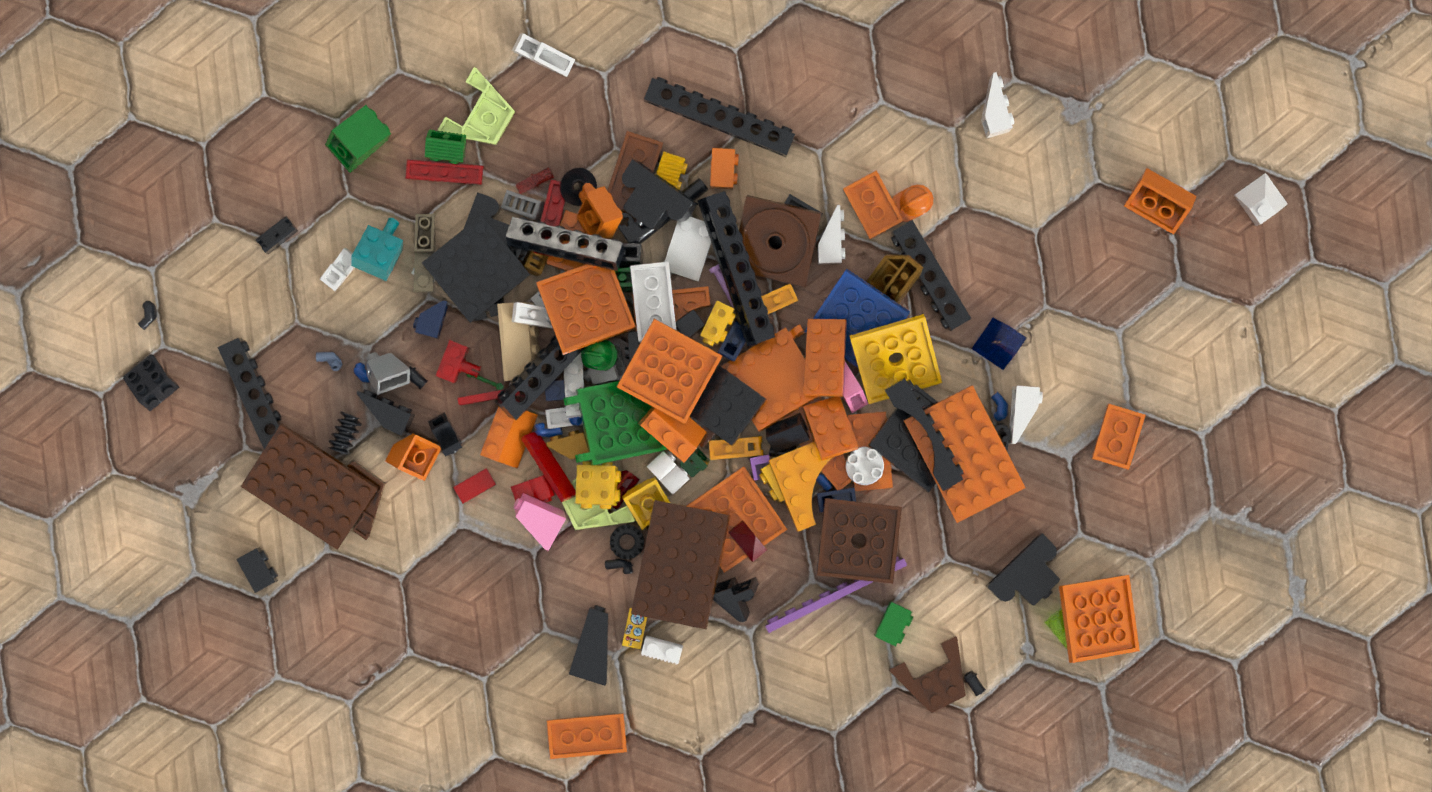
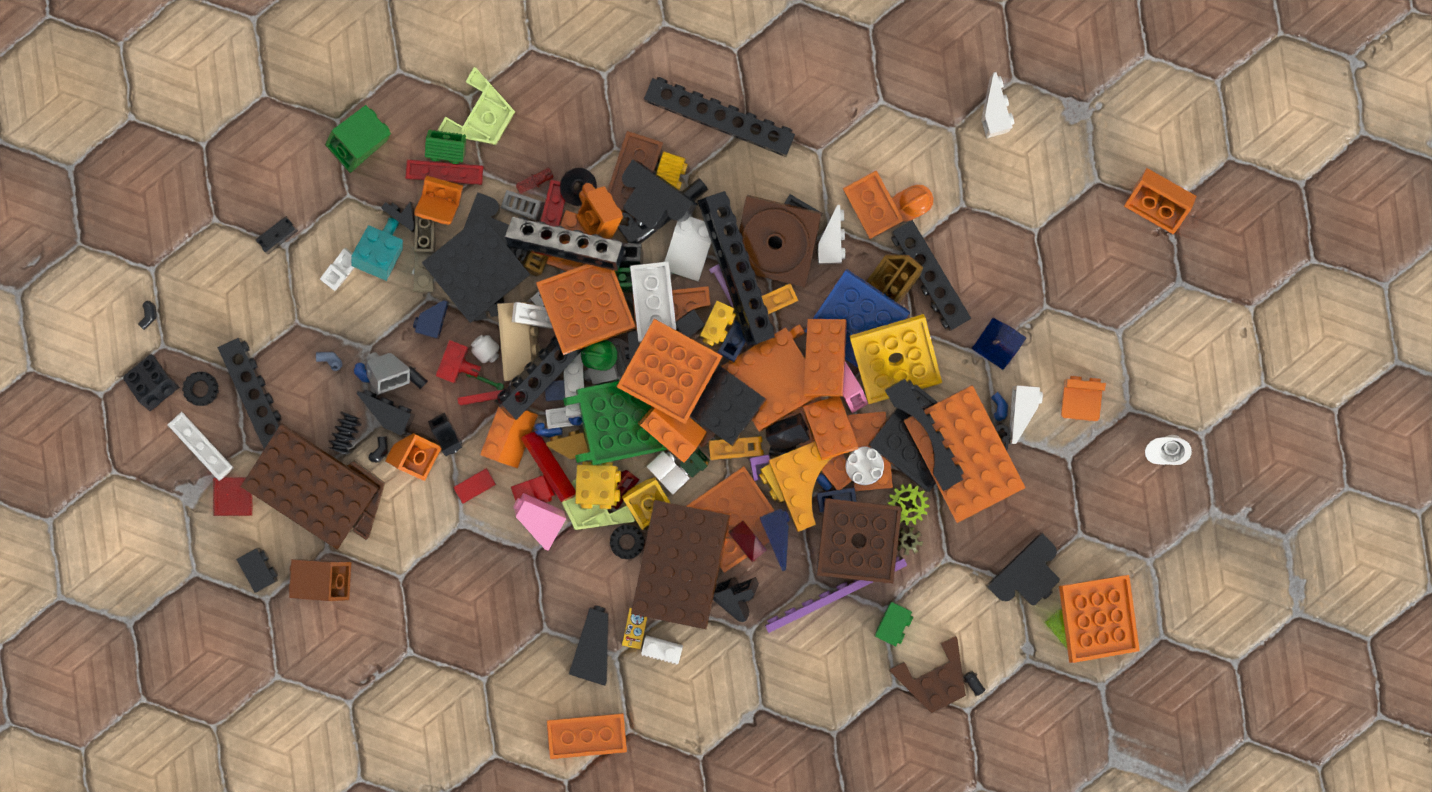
white slope [512,33,575,77] -> none
black arm [605,559,633,574] -> none
orange brick [710,148,739,189] -> none
orange plate [1091,404,1145,470] -> none
white slope [1234,173,1287,226] -> none
none -> white tile [168,412,234,481]
none -> black tyre [182,372,219,406]
none -> clear red tile [213,477,253,516]
none -> dark orange slope [289,559,351,601]
none -> black arm [368,436,388,463]
none -> black slope [381,202,415,233]
none -> orange bracket [414,175,463,225]
none -> white head [471,335,500,363]
none -> clear blue slope [759,508,790,571]
none -> lime gear [887,484,929,525]
none -> olive piece [897,527,923,556]
none -> orange bracket [1061,376,1106,421]
none -> white piece [1145,435,1192,465]

